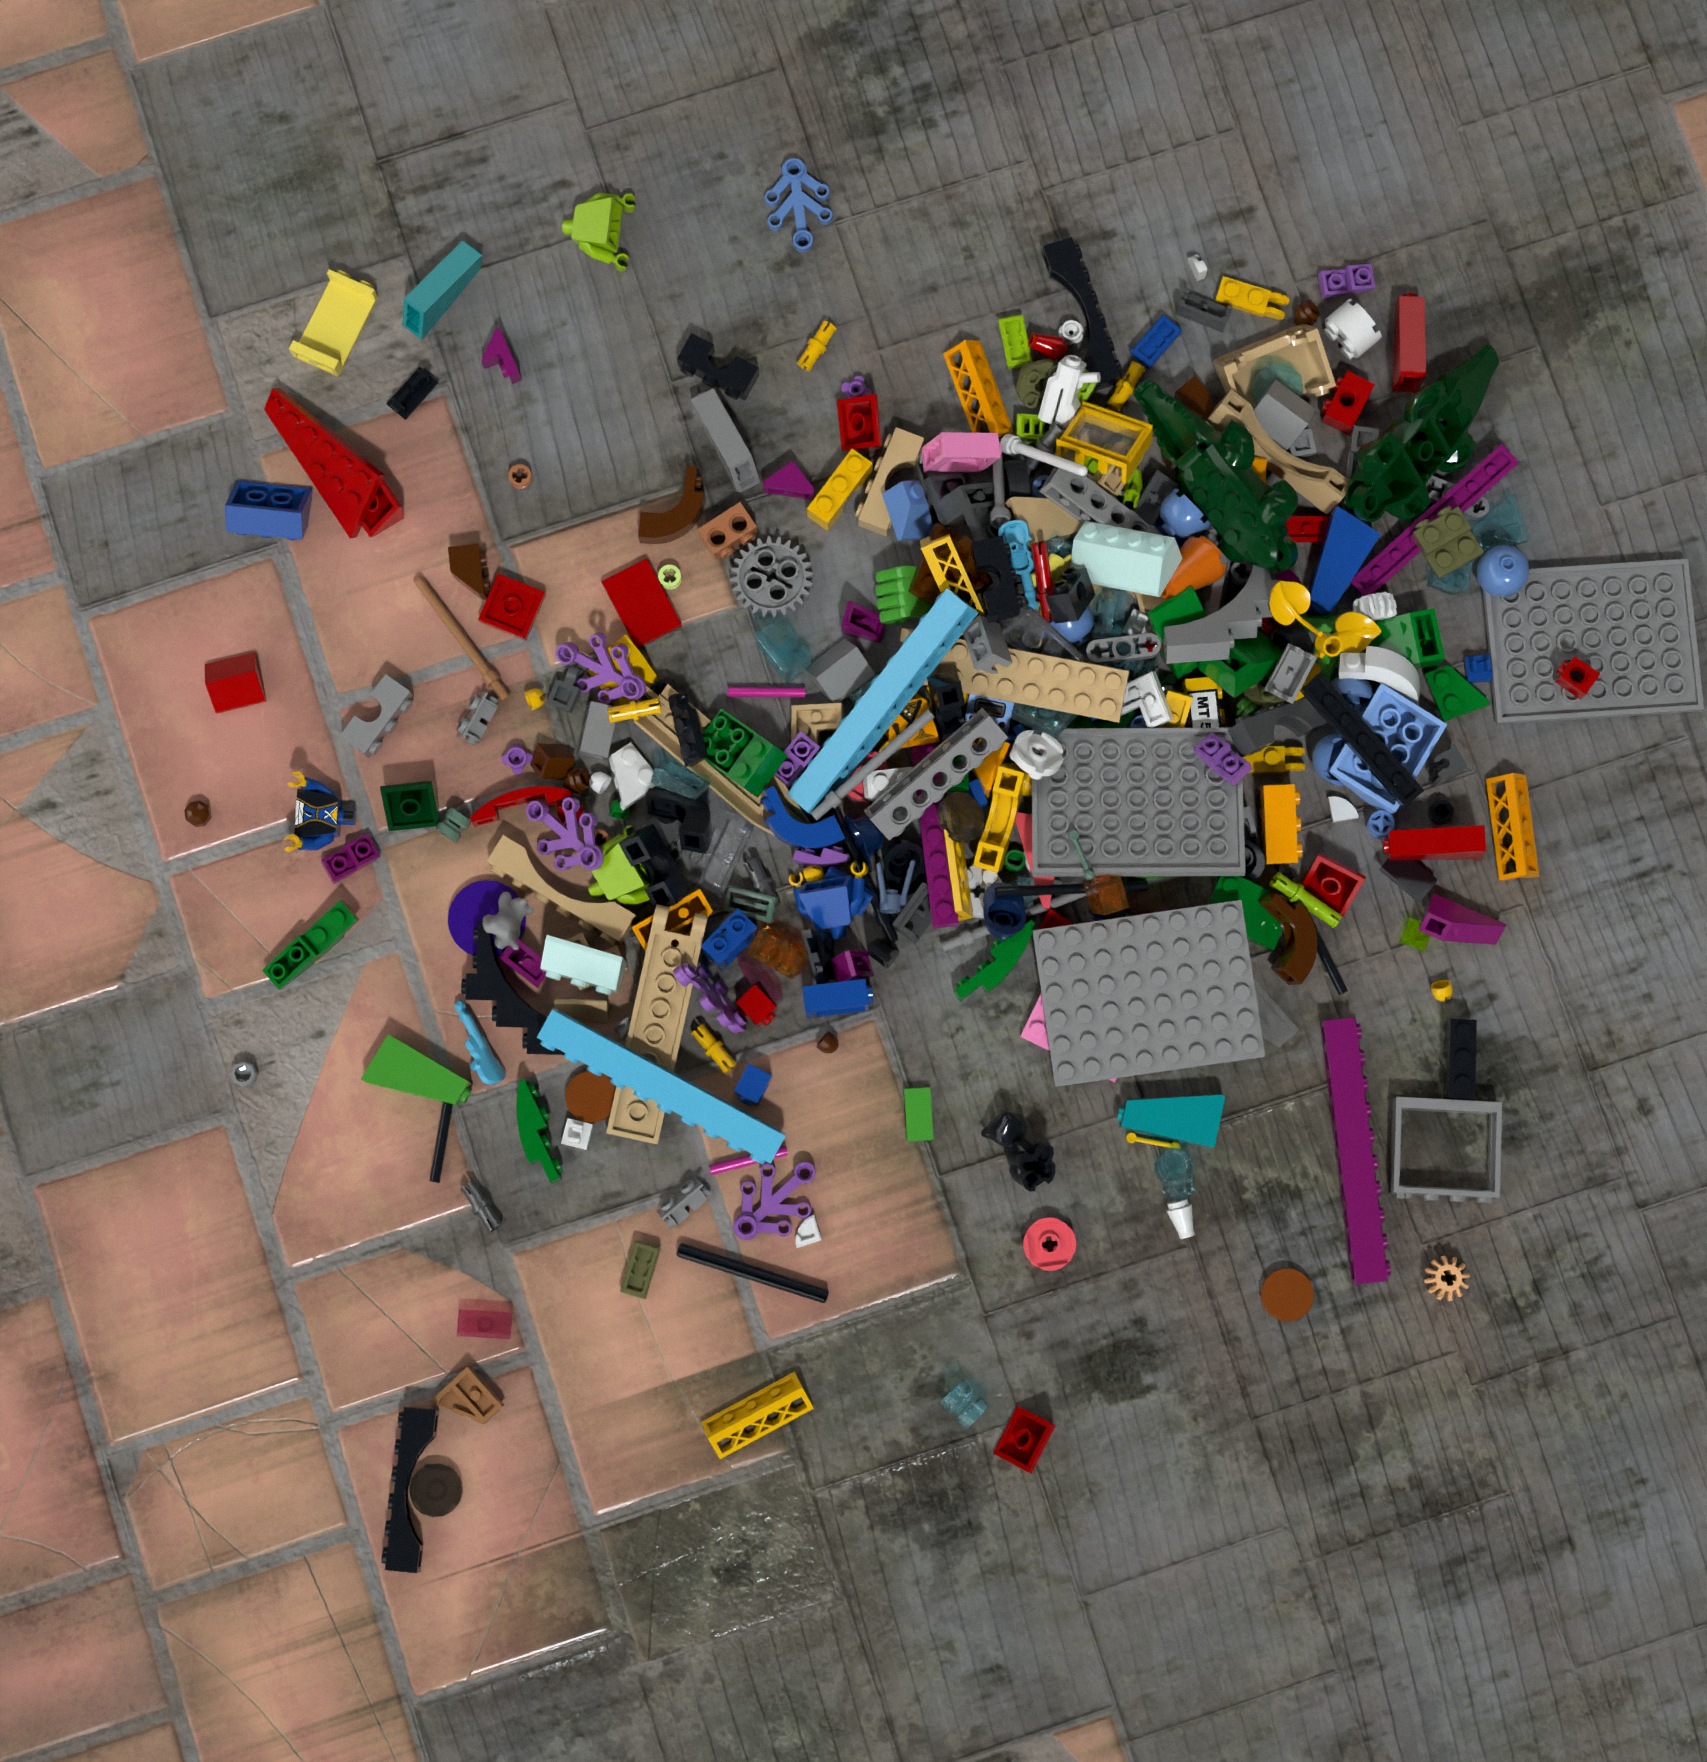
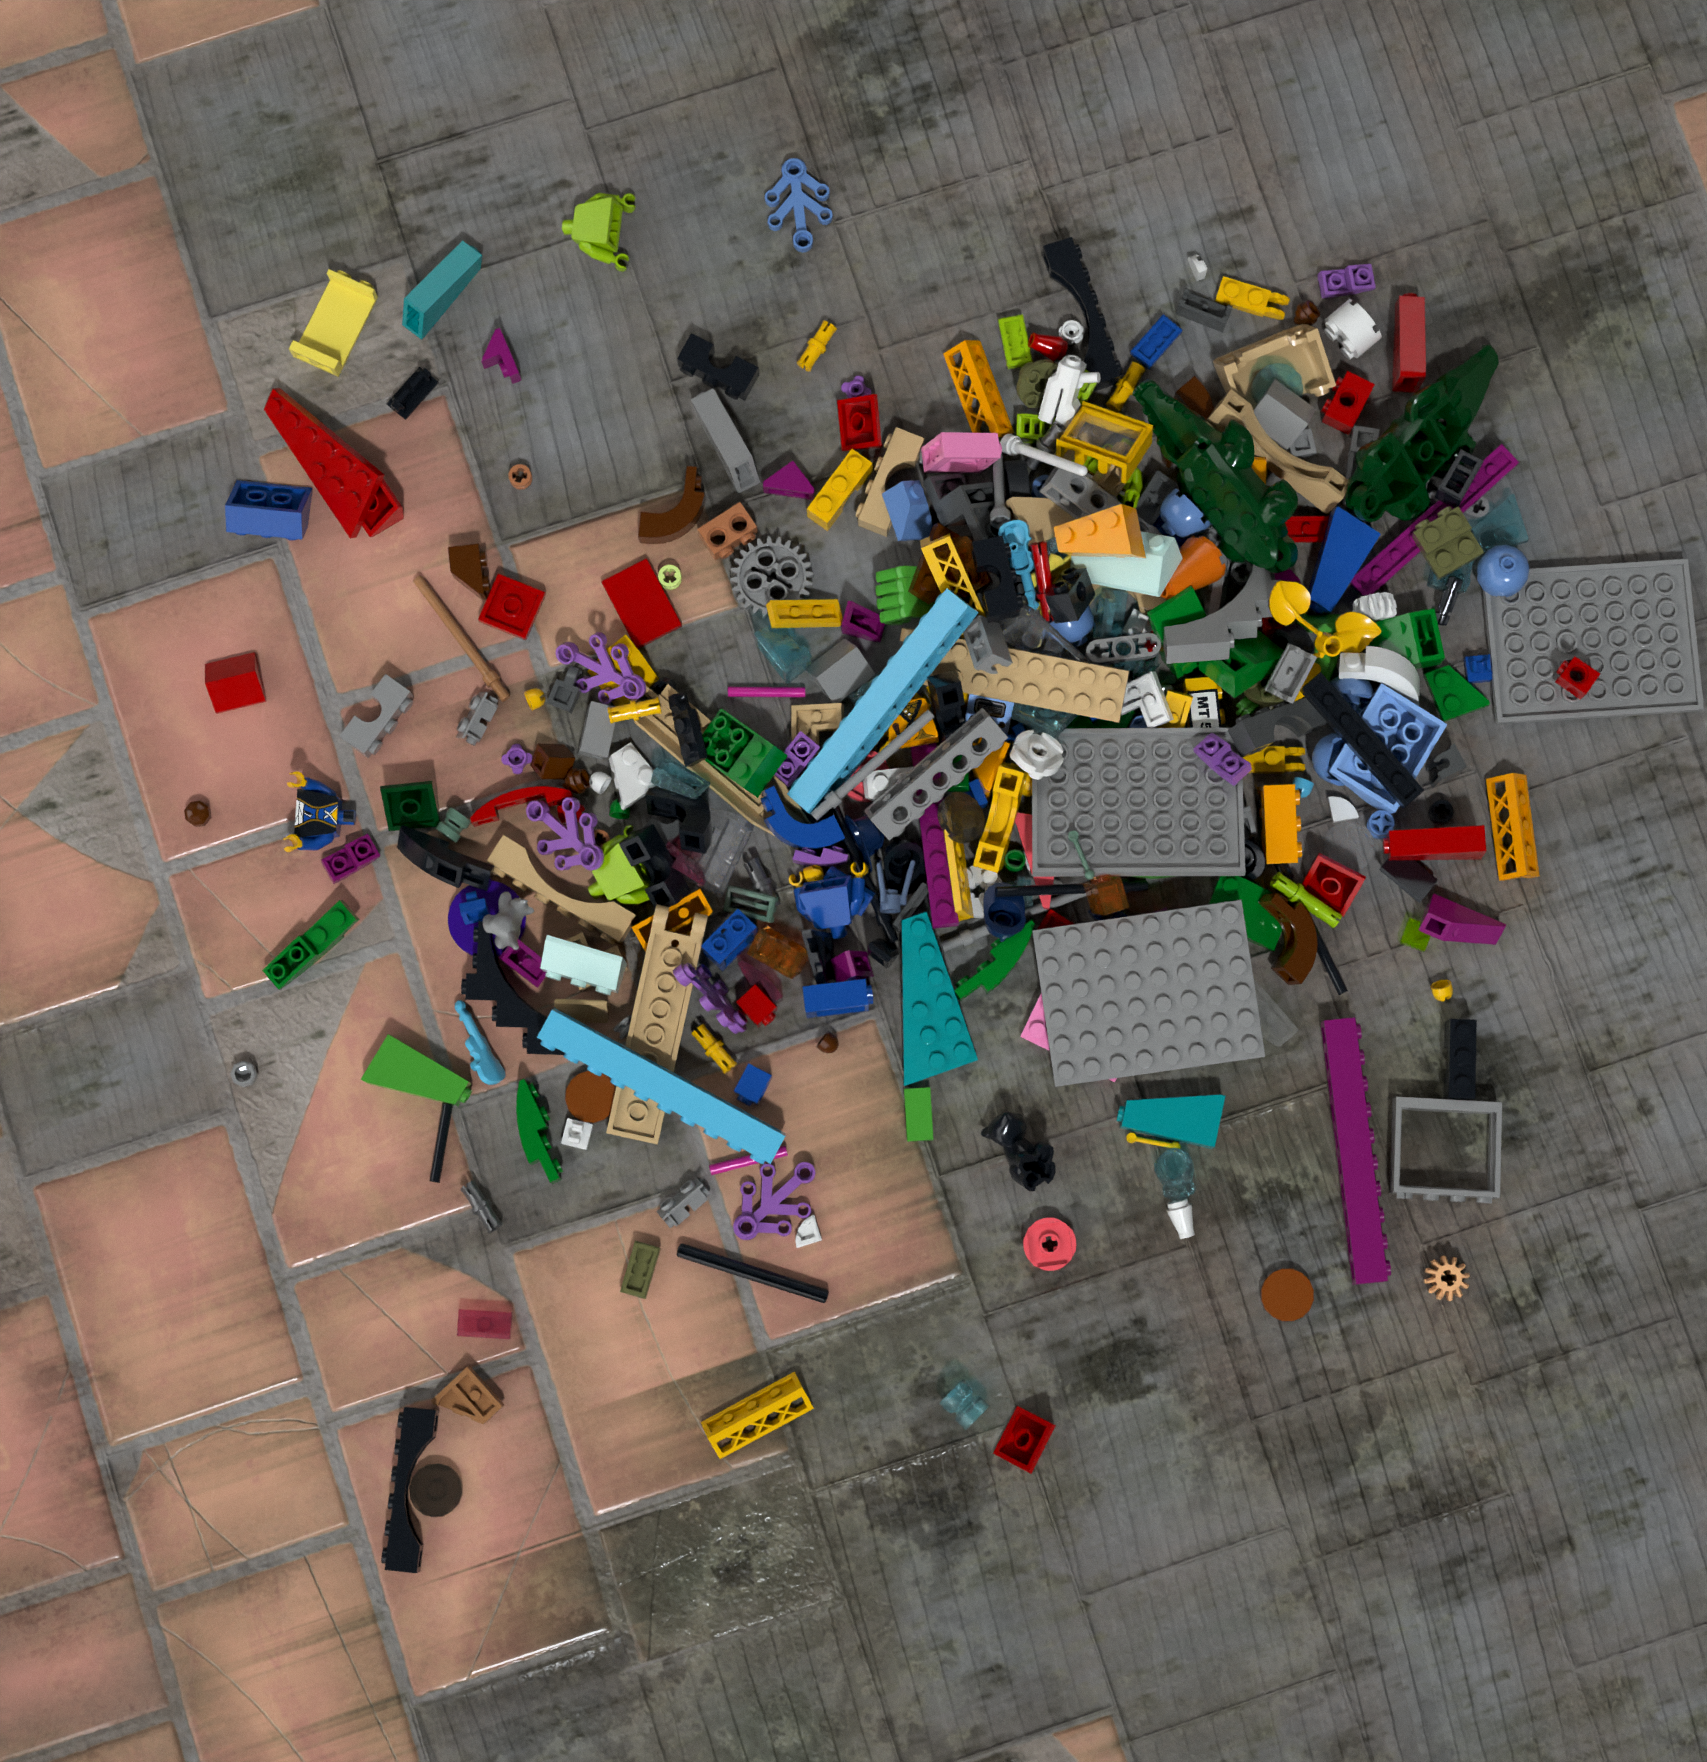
none -> black slope [397,825,494,891]
none -> blue tile [459,891,490,925]
none -> clear pink slope [666,841,706,886]
none -> yellow plate [766,599,843,628]
none -> teal wing [901,912,978,1086]
none -> light orange wedge [1054,504,1146,558]
none -> medium azure hinge [1292,777,1314,798]
none -> black slope [1435,450,1484,508]
none -> black axle [1435,576,1463,626]

